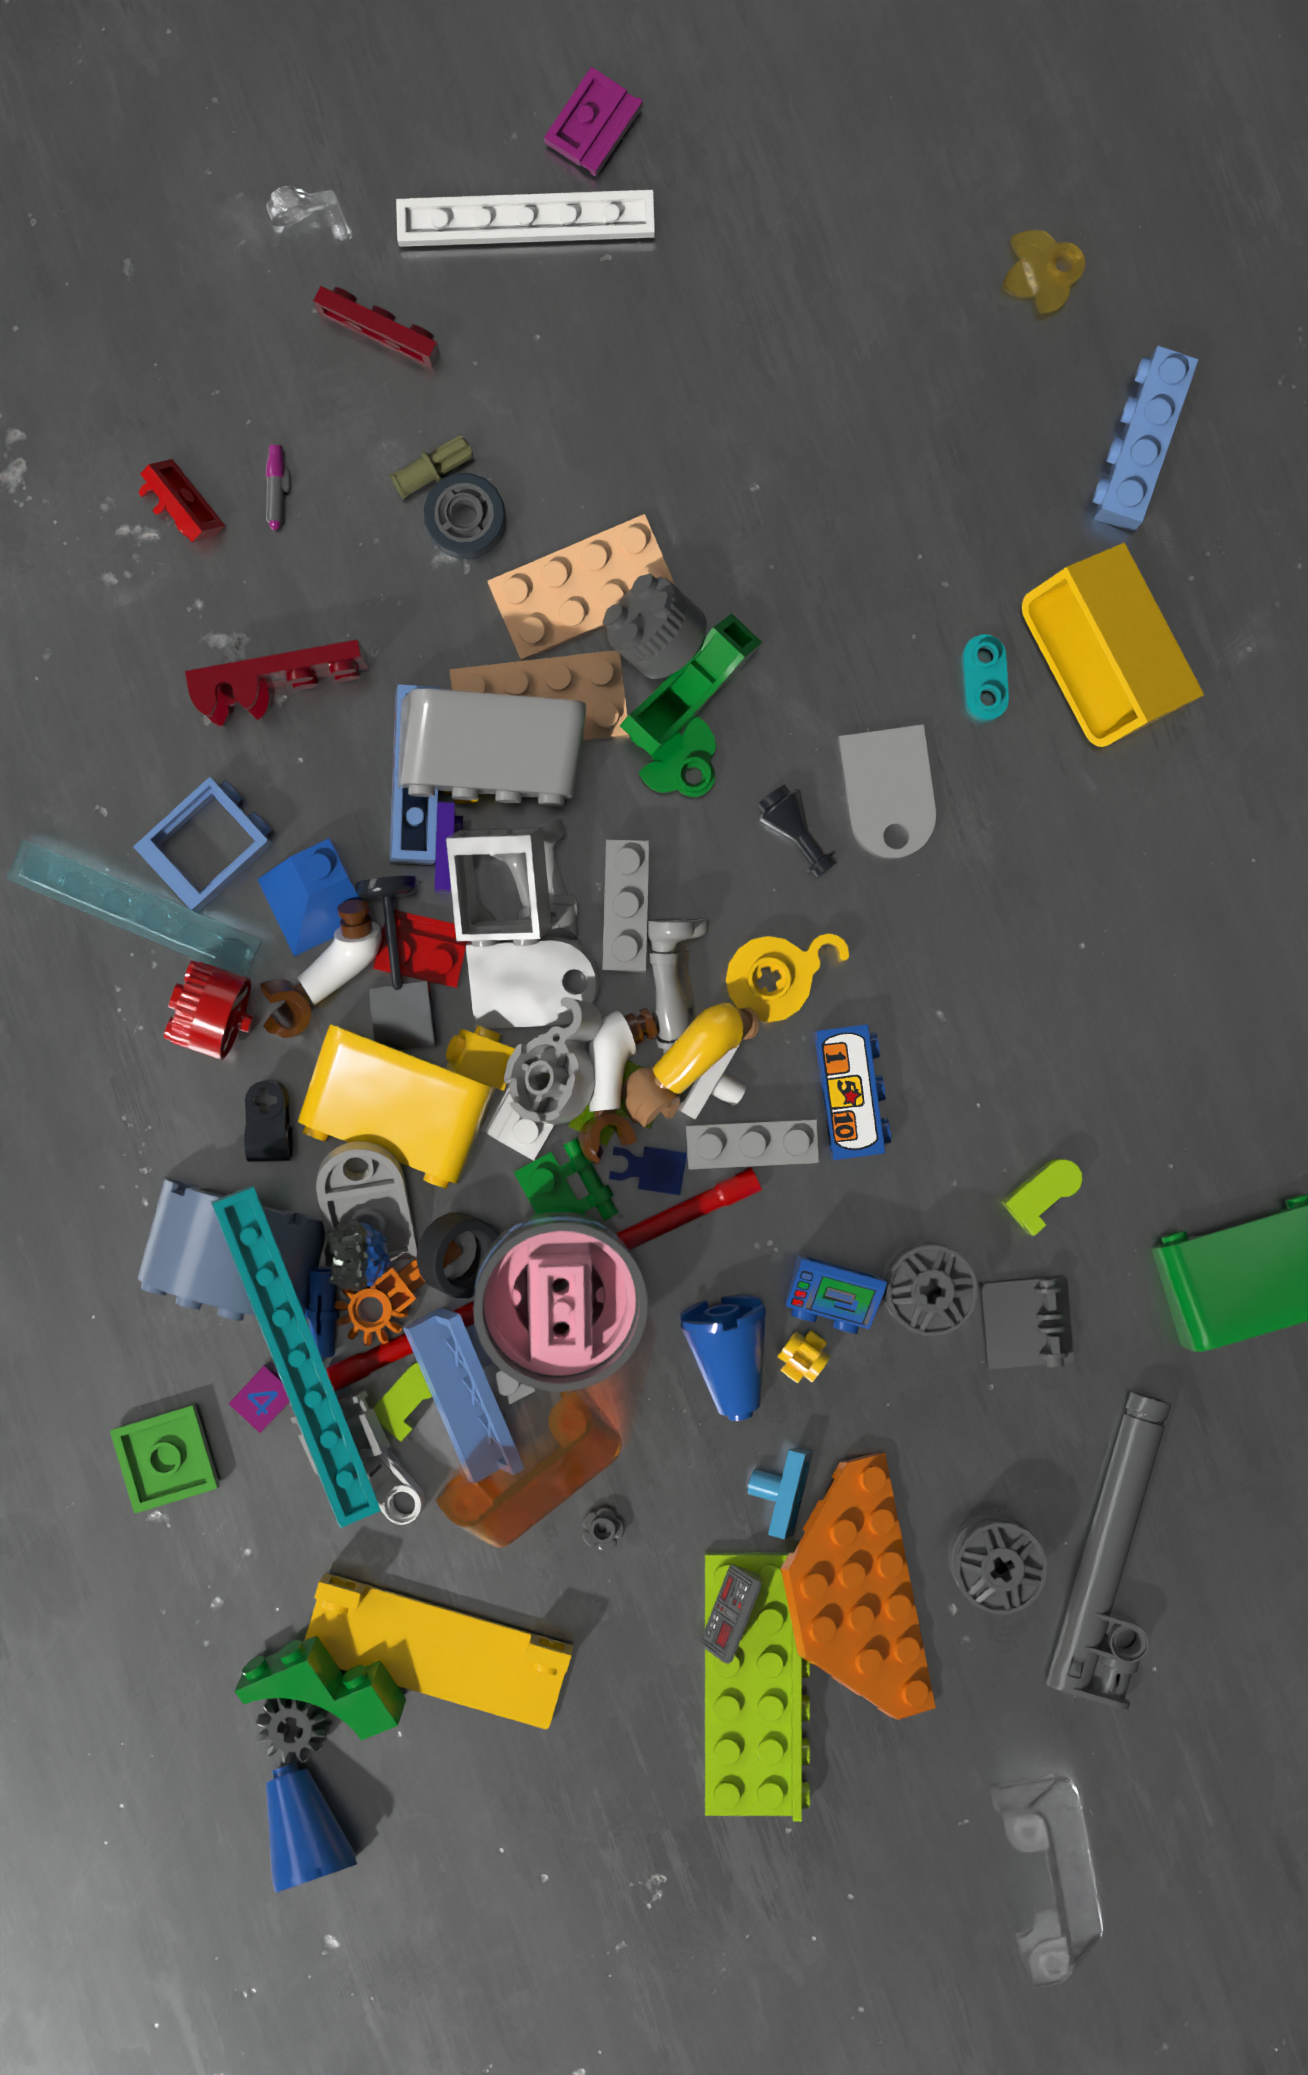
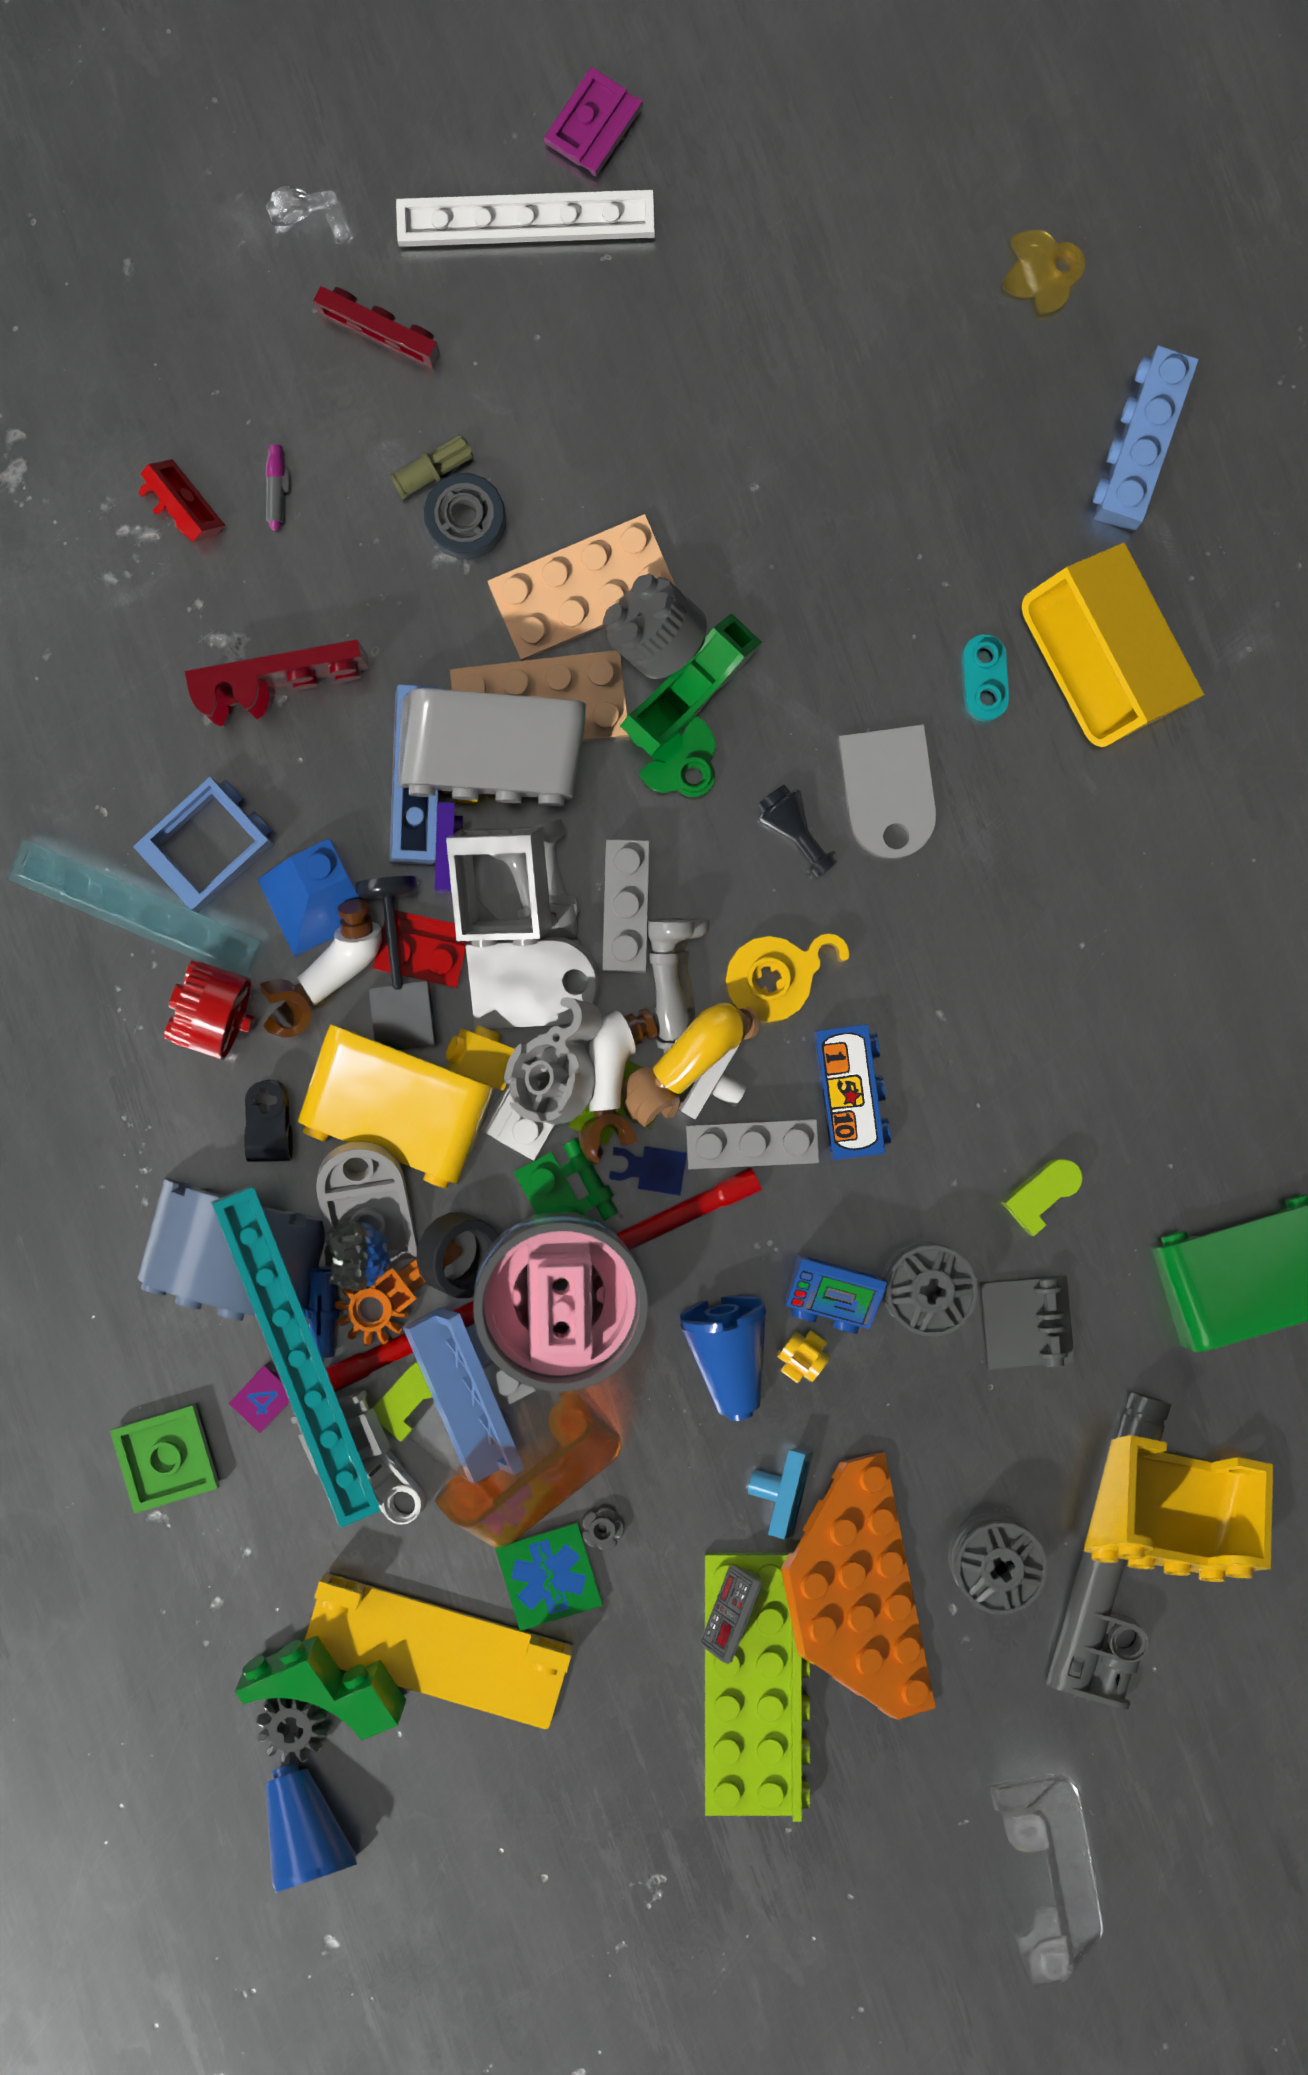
none -> green tile [495,1521,603,1631]
none -> yellow windscreen [1083,1435,1273,1582]

